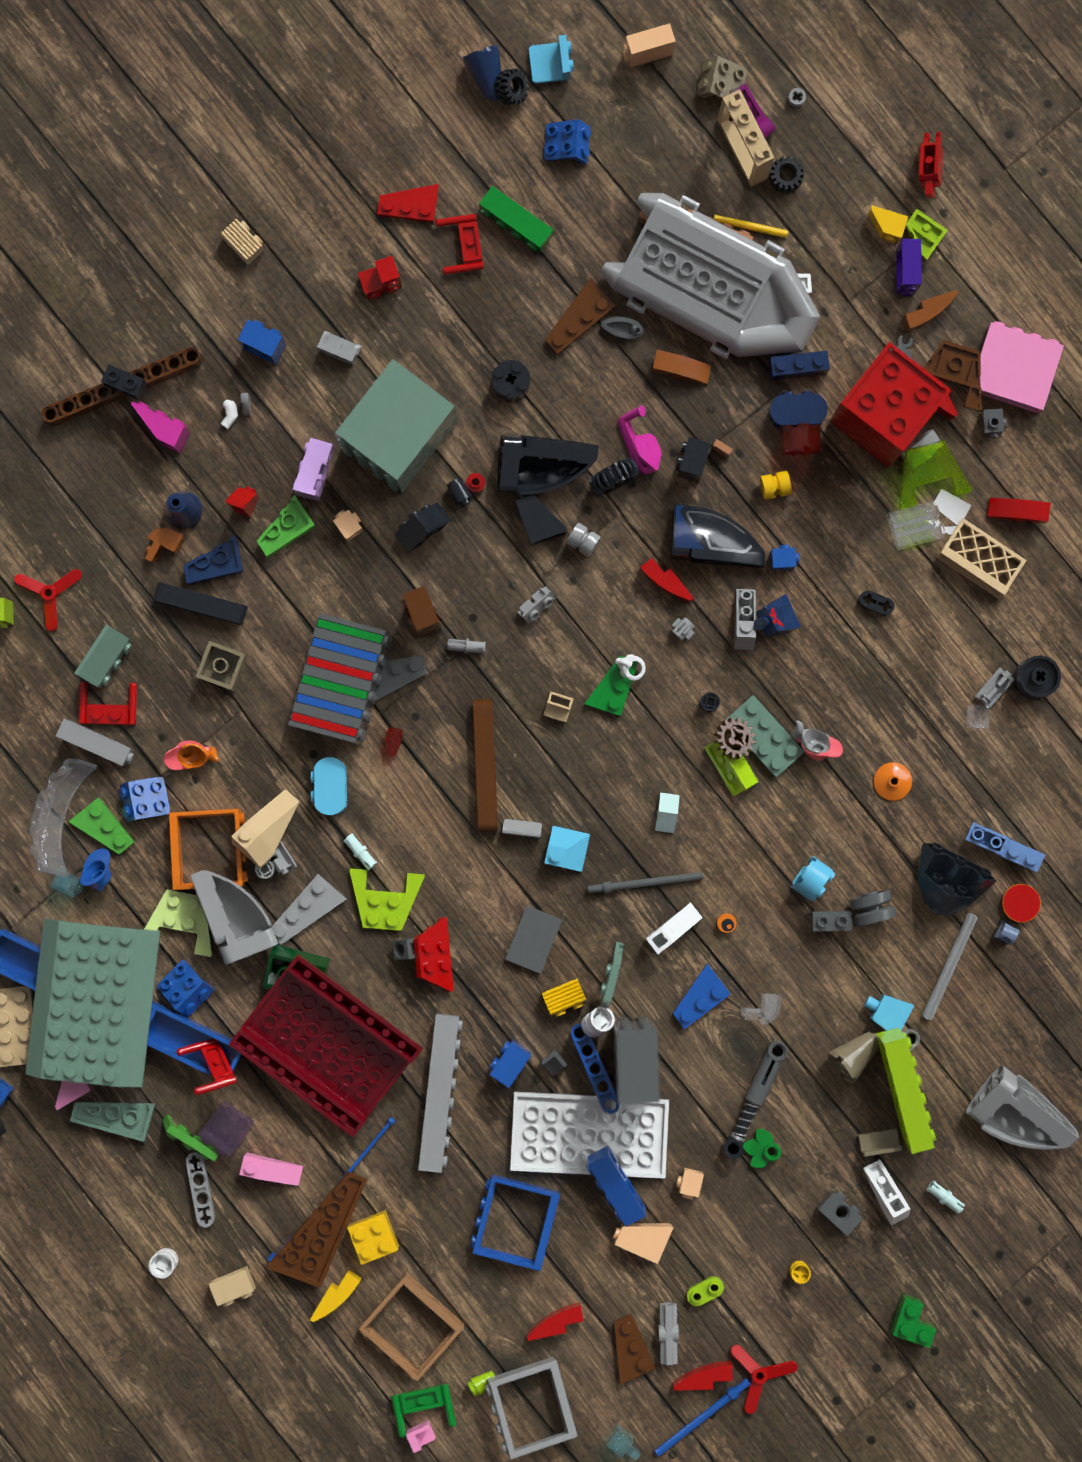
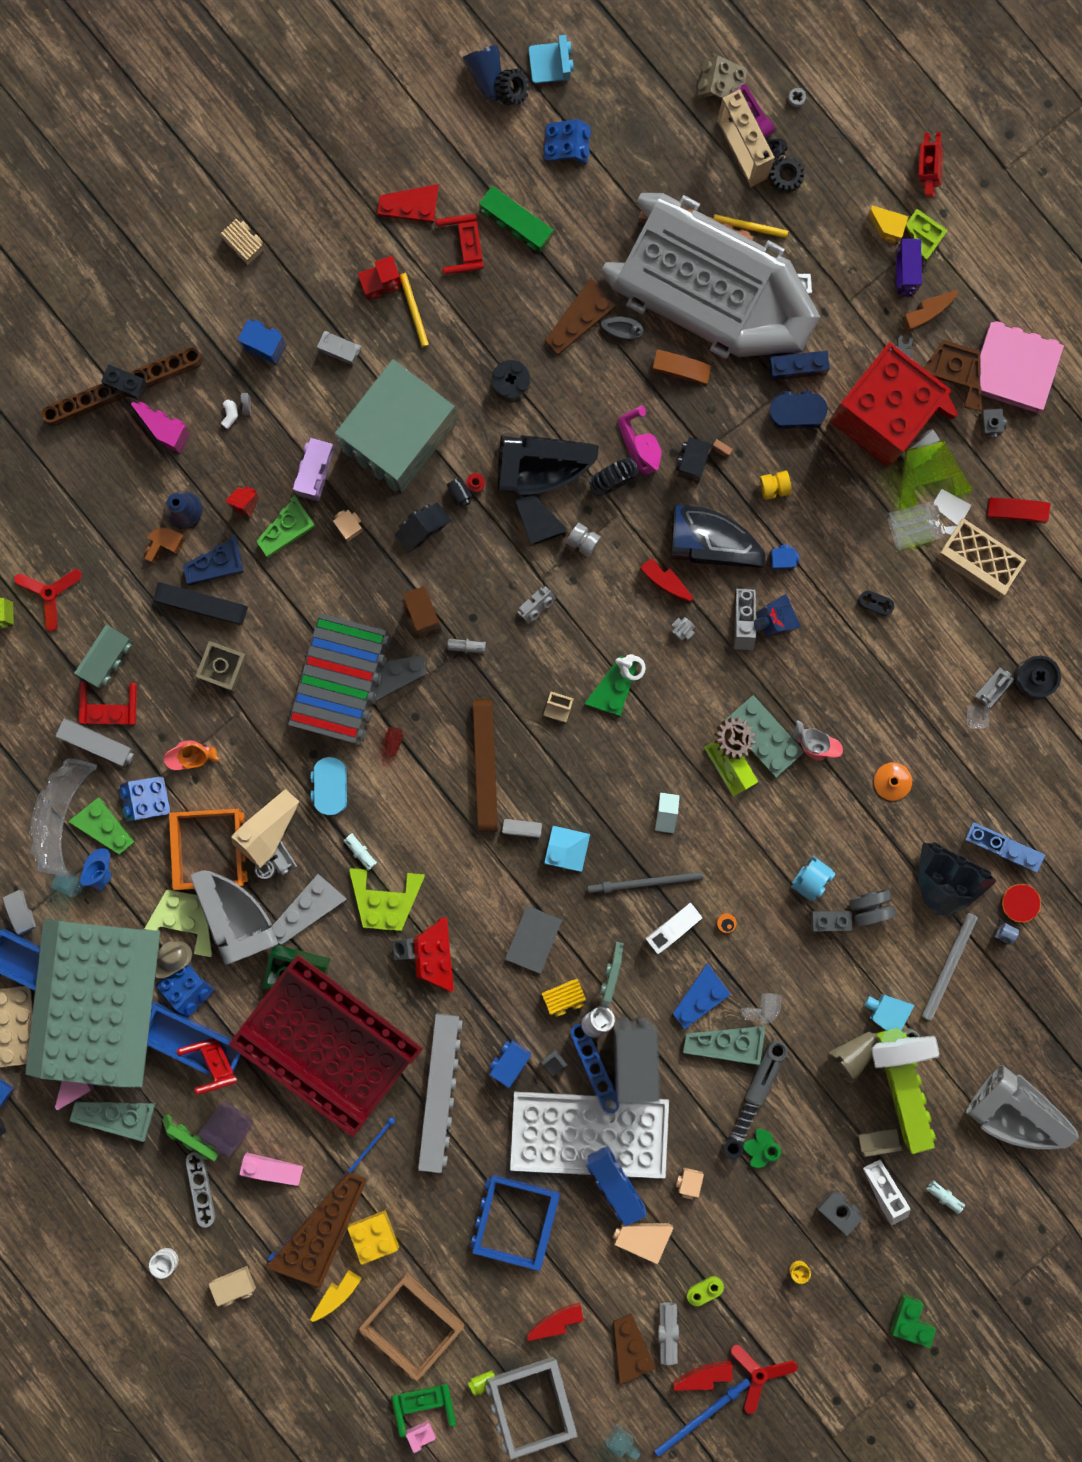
light nougat brick [623,24,675,68] -> none
black wheel [700,692,720,712] -> none
clear red brick [782,423,821,456] -> none
none -> light grey slope [3,890,36,935]
none -> dark tan piece [155,941,192,979]
none -> yellow bar [399,273,429,347]
none -> sand green wing [683,1026,766,1065]
none -> black gear [763,138,788,159]
none -> white slope [872,1036,939,1068]

